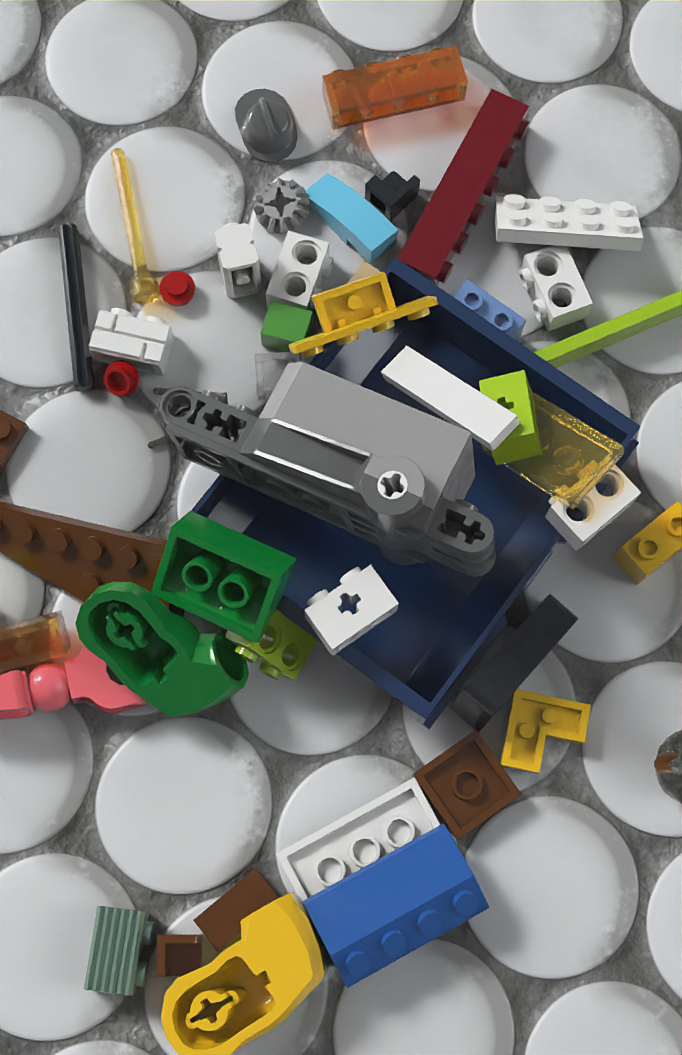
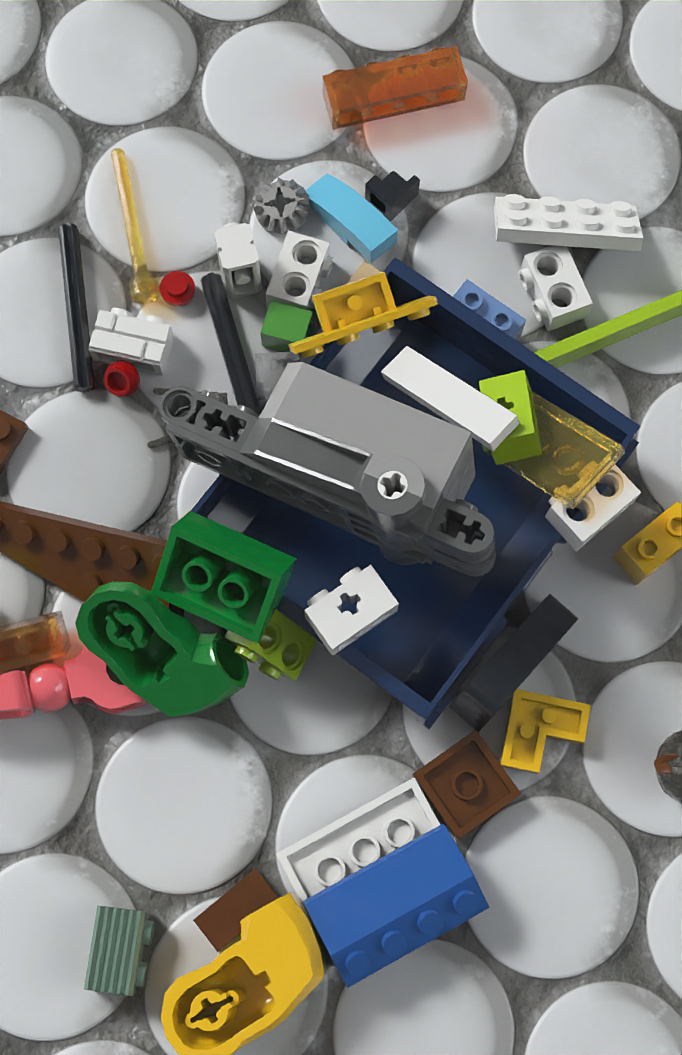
reddish brown panel [156,934,202,977] -> none
dark grey piece [235,88,298,162] -> none
dark red brick [397,89,530,286] -> none
none -> black axle [201,272,262,418]

